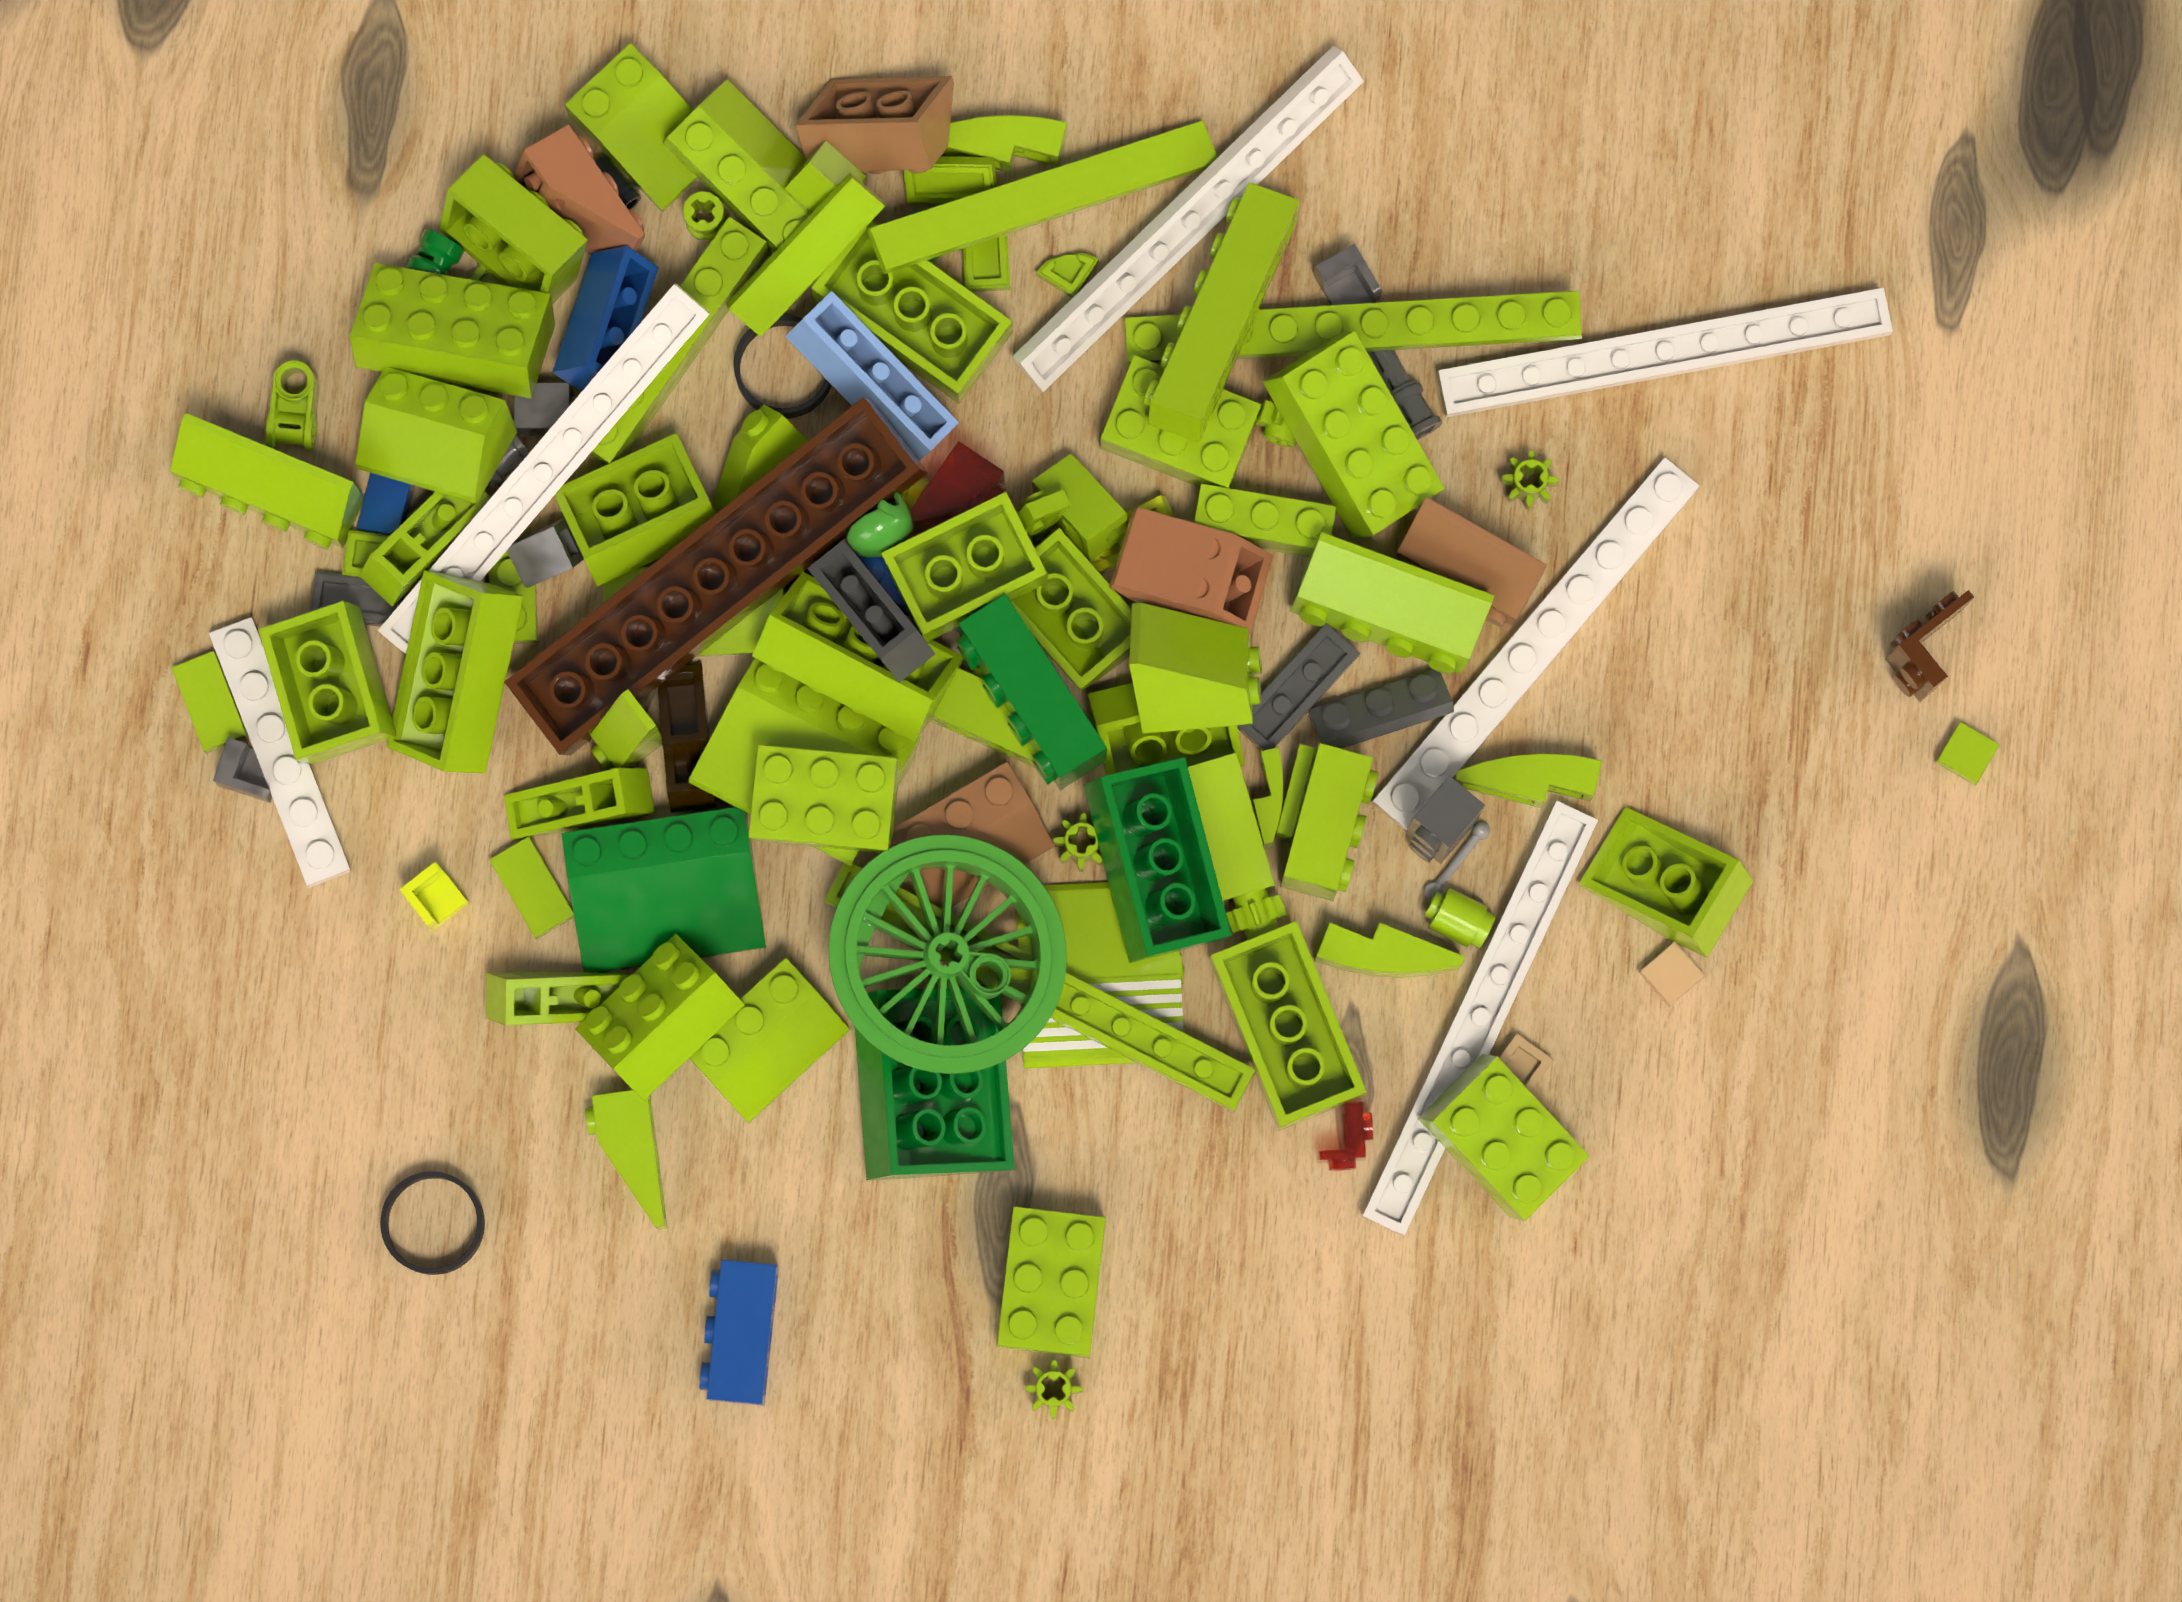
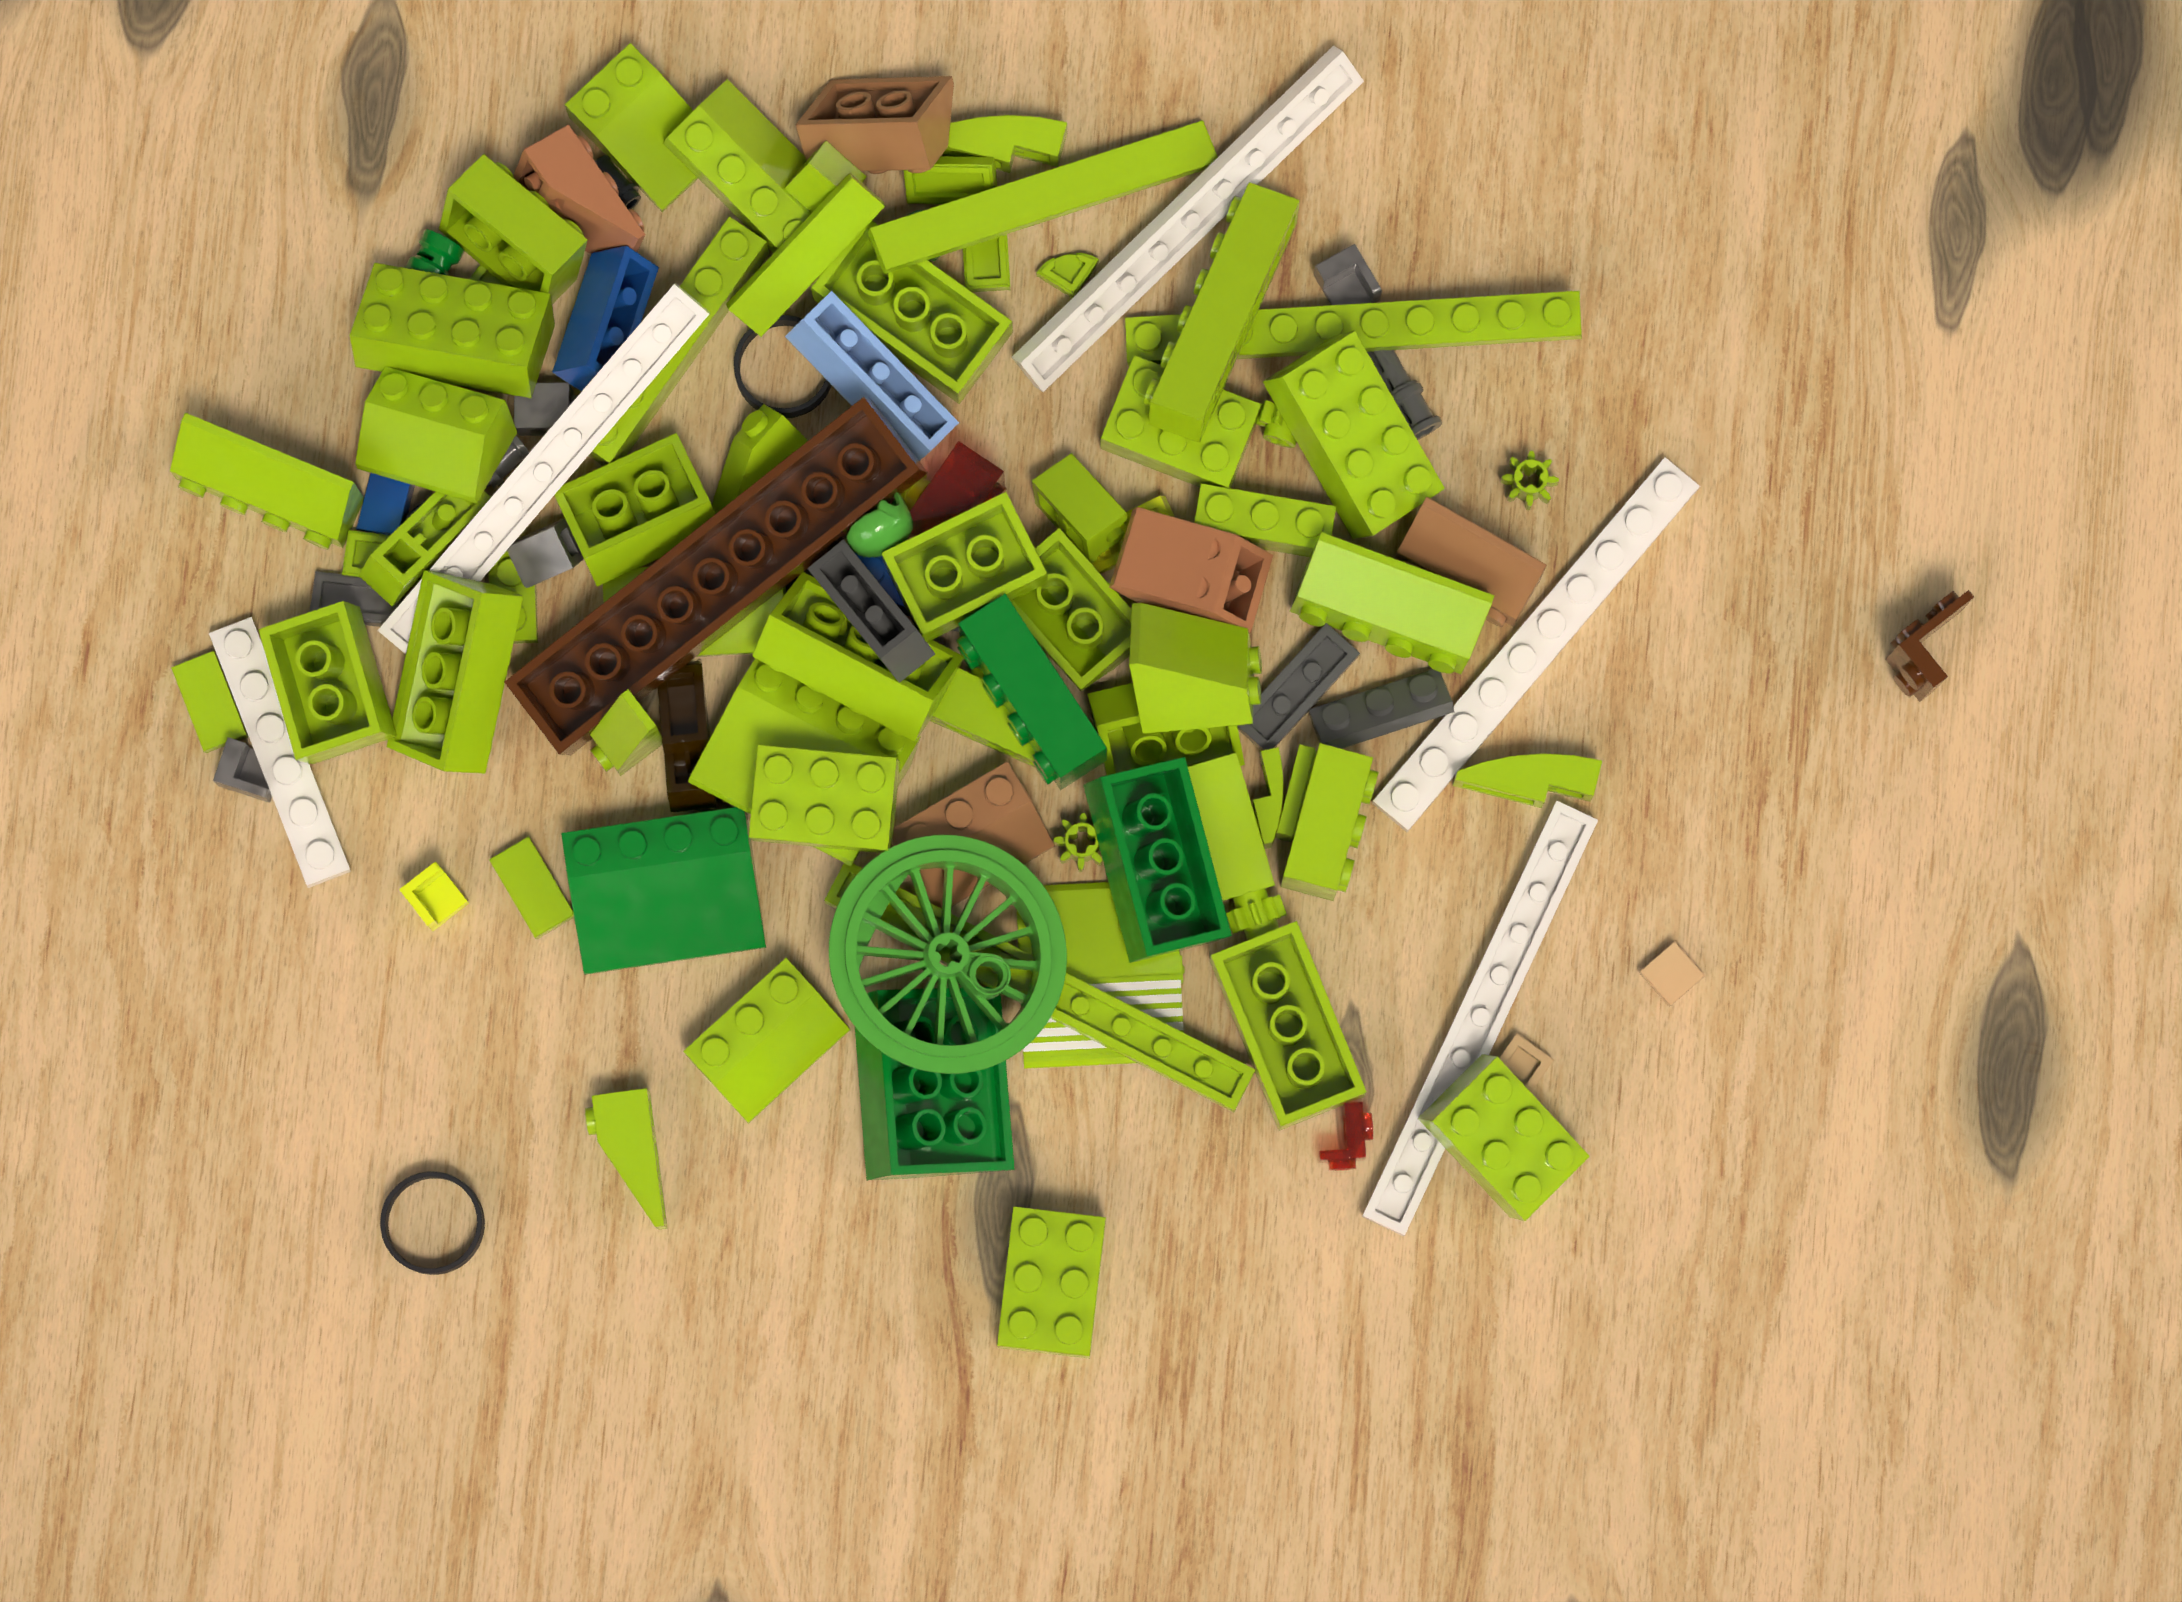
lime piece [266,360,320,451] -> none
lime slope [486,971,633,1026] -> none
lime slope [504,768,655,840] -> none
lime brick [575,934,745,1101] -> none
lime bush [683,191,725,241] -> none
blue brick [699,1260,779,1406] -> none
lime plate [1017,489,1071,545] -> none
lime gear [1025,1360,1083,1419] -> none
lime slope [1315,923,1465,978] -> none
dark grey brick [1406,775,1485,864] -> none
light grey hinge [1424,822,1490,900] -> none
lime brick [1424,887,1496,948] -> none
white plate [1437,288,1893,418] -> none
lime slope [1579,806,1754,958] -> none
lime tile [1935,722,2000,786] -> none

